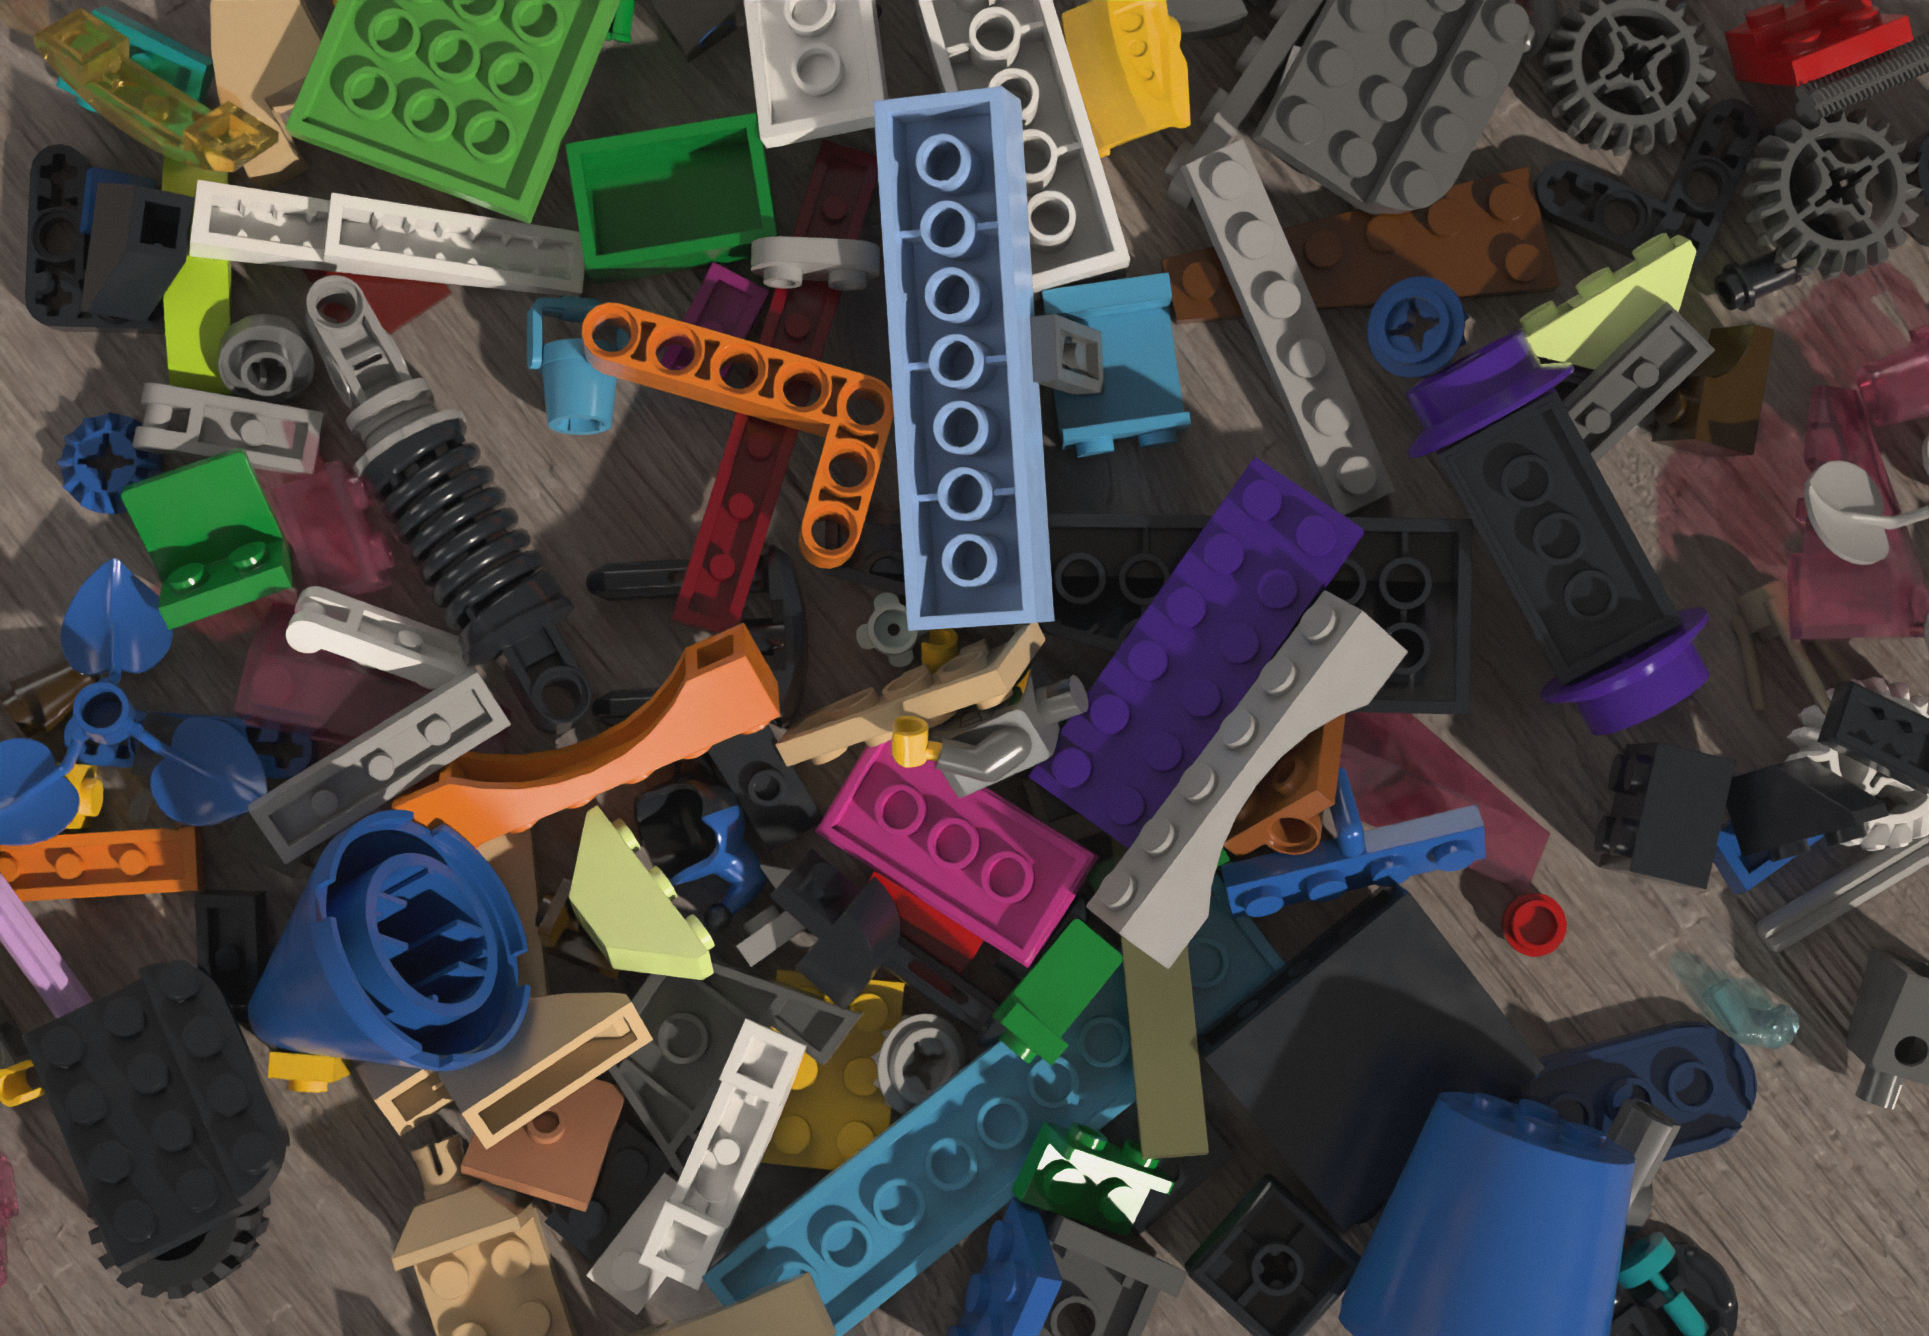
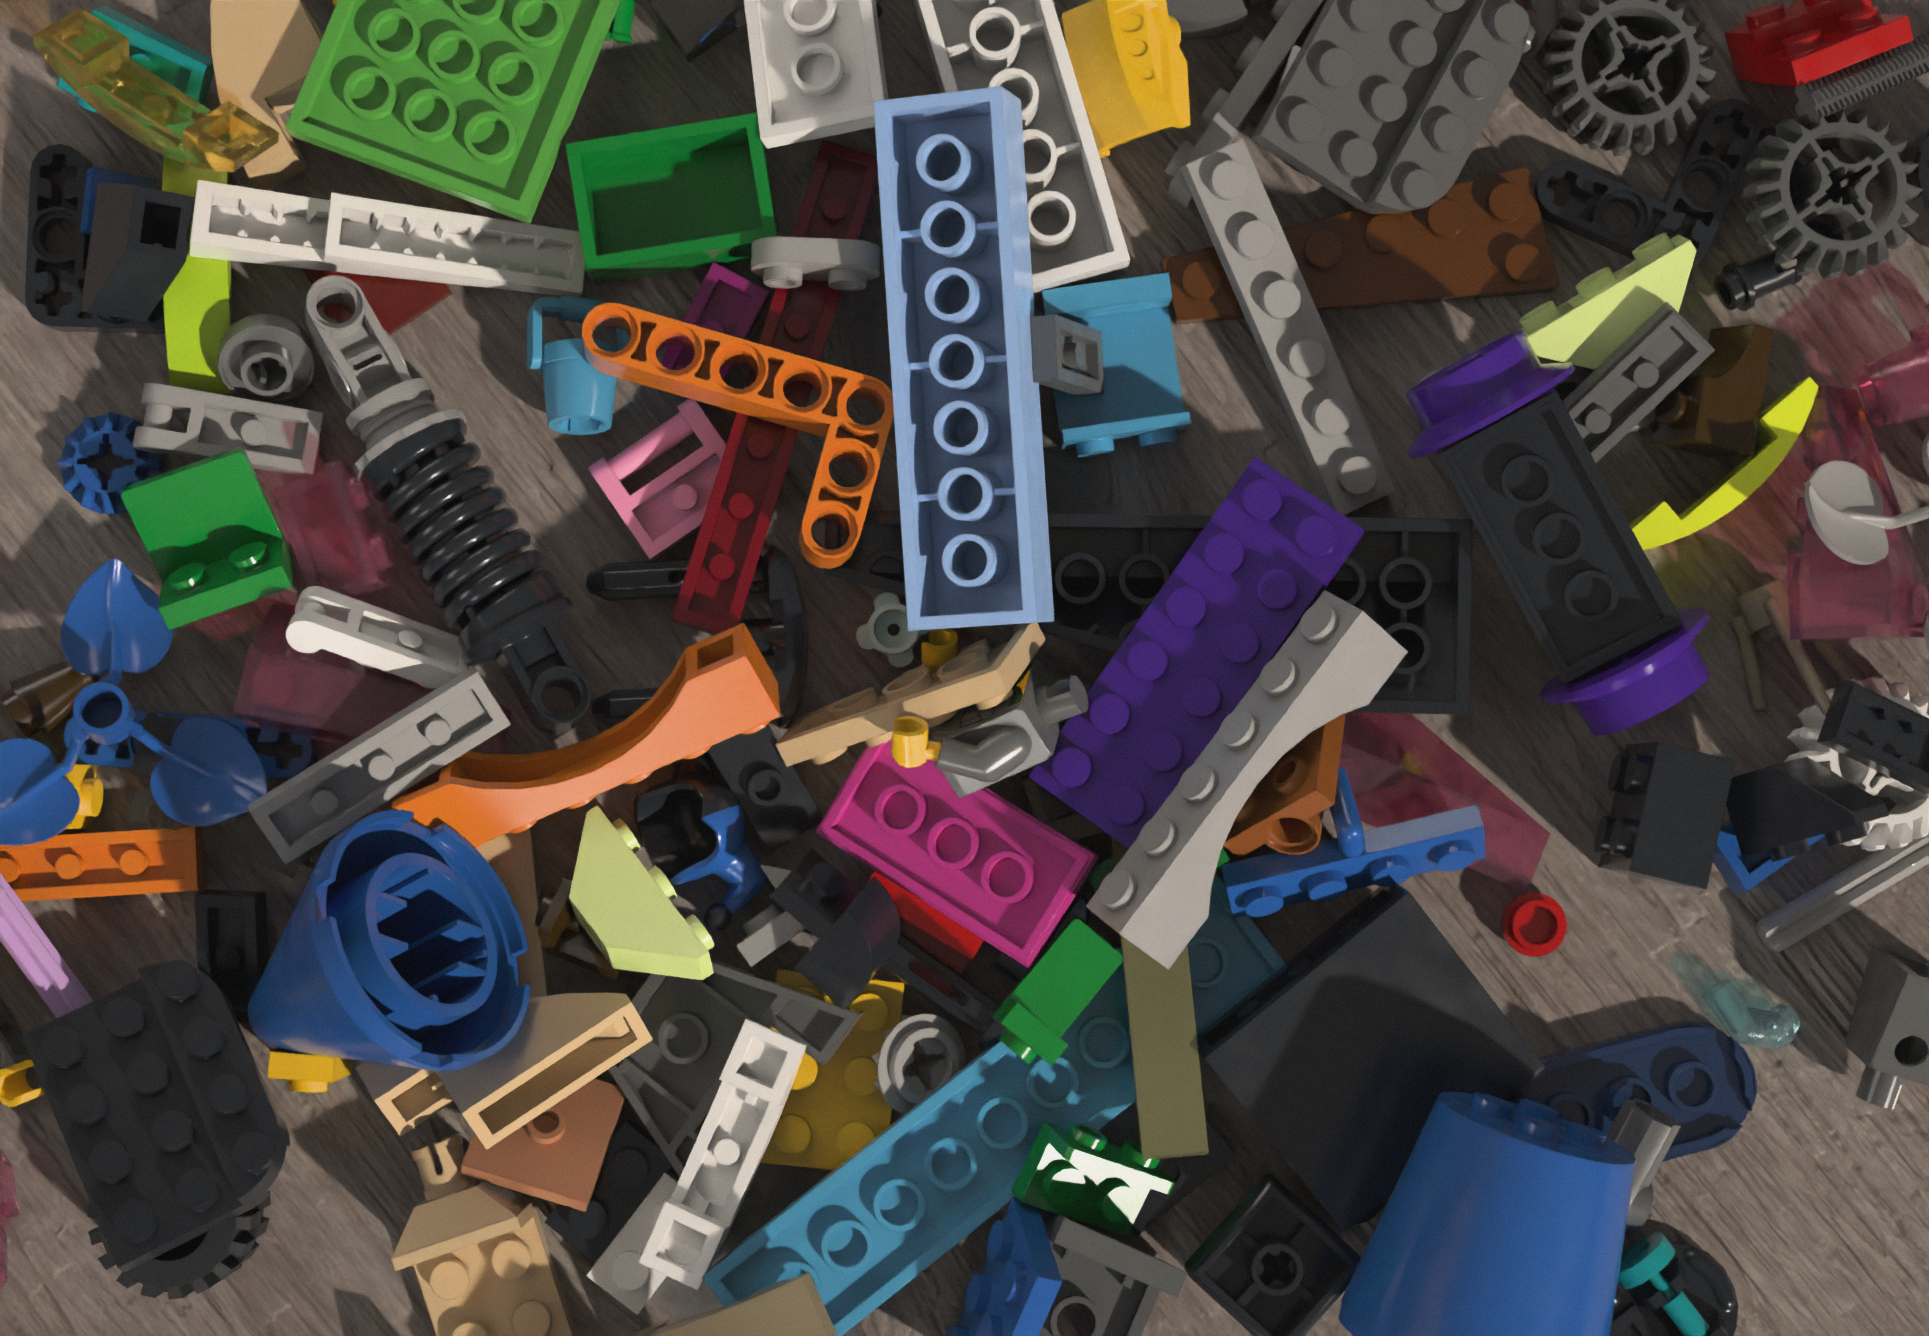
blue gear [1367,276,1469,379] -> none
none -> bright pink plate [588,398,726,561]
none -> neon yellow slope [1629,377,1818,551]

